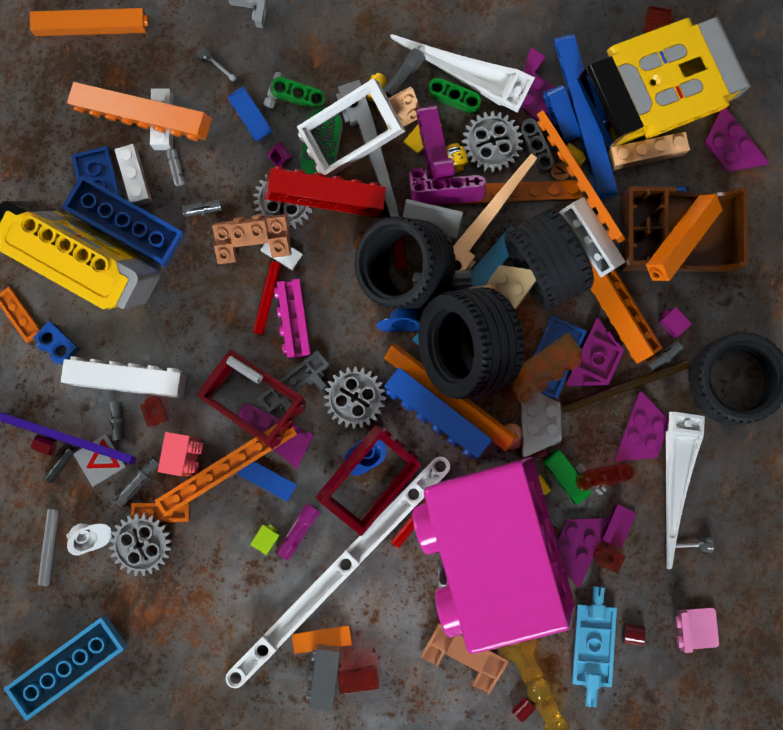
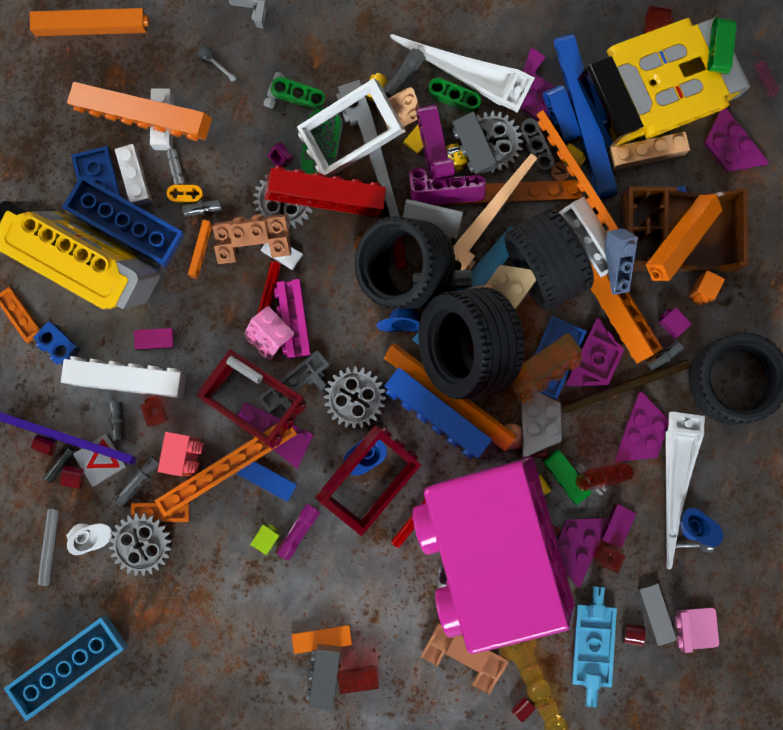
white piece [226,457,450,688] -> none
blue beam [227,86,272,142] -> none
none -> dark red brick [60,466,84,489]
none -> dark pink tile [134,328,174,350]
none -> light orange beam [167,185,204,204]
none -> orange tile [188,220,212,279]
none -> bright pink bracket [244,306,294,360]
none -> dark grey brick [452,112,499,176]
none -> sand blue slope [605,228,638,295]
none -> light grey tile [639,583,677,646]
none -> blue piece [680,508,724,547]
none -> orange brick [688,270,725,306]
none -> green beam [707,17,737,75]
none -> clear pink axle [755,61,780,97]

